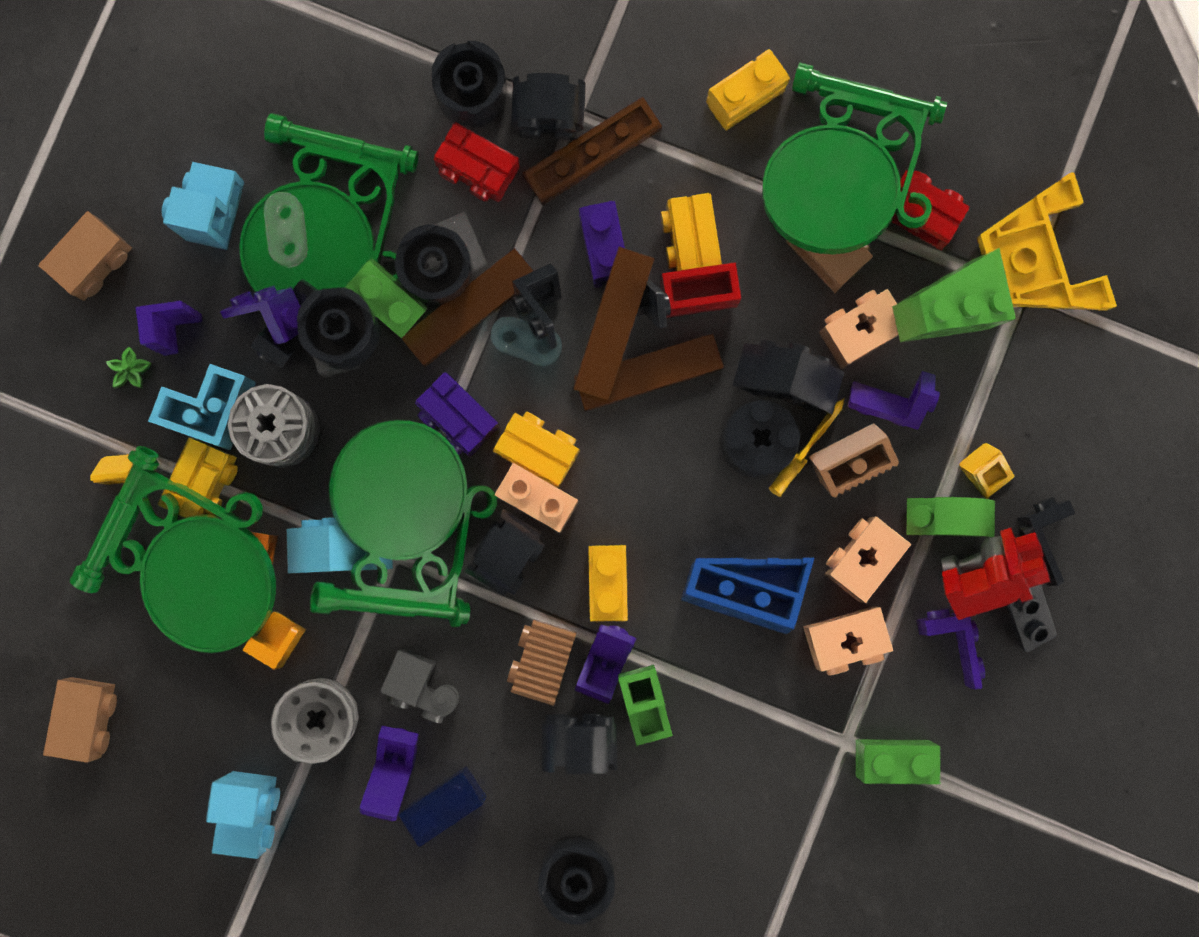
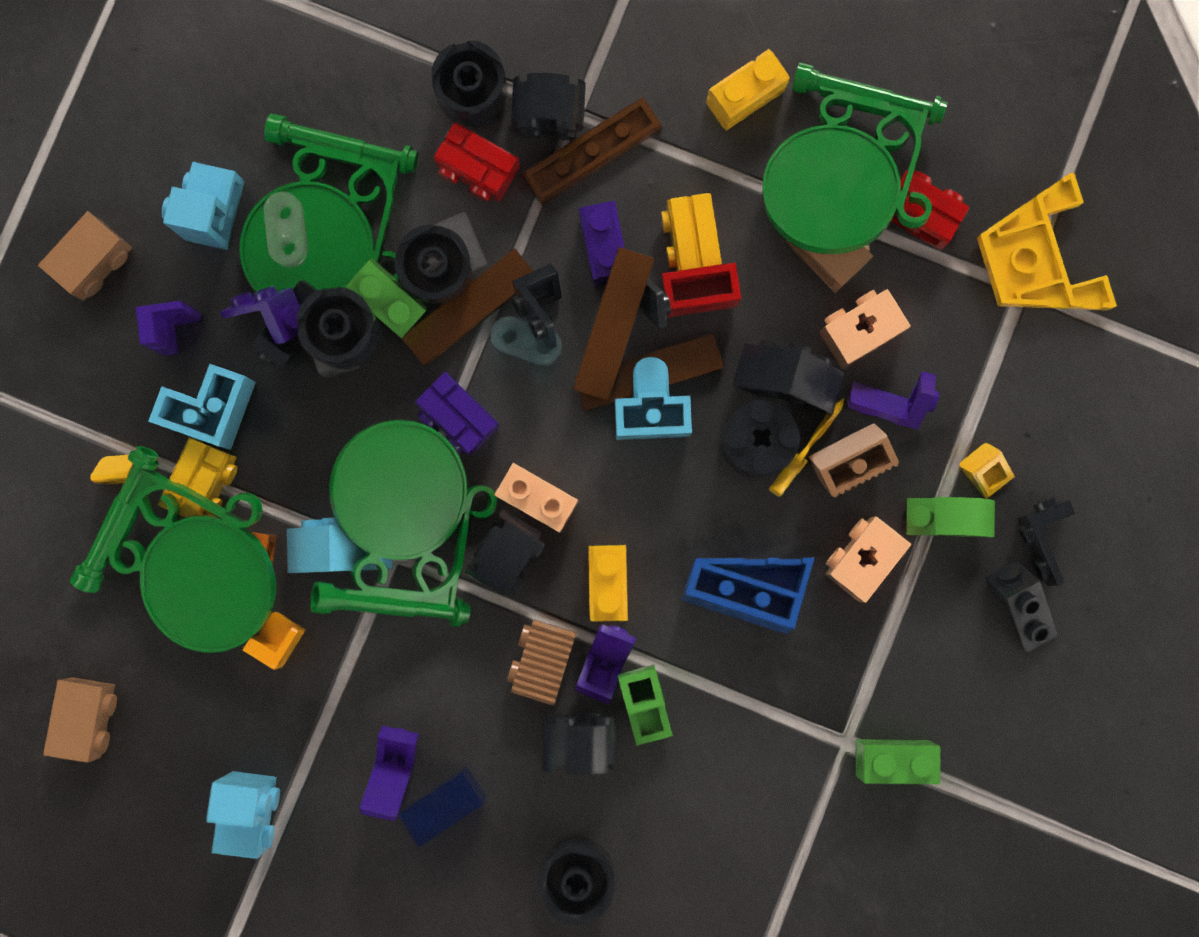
bright green plant [106,347,152,389] -> none
light grey wheel [228,384,320,468] -> none
light grey wheel [271,678,359,764] -> none
dark grey brick [380,648,460,724] -> none
yellow brick [493,411,580,489] -> none
light nougat brick [803,606,893,676] -> none
bright green wedge [892,248,1016,343] -> none
dark purple bracket [917,608,985,690] -> none
red hips [941,528,1051,620] -> none
none -> medium azure brick [615,357,692,440]

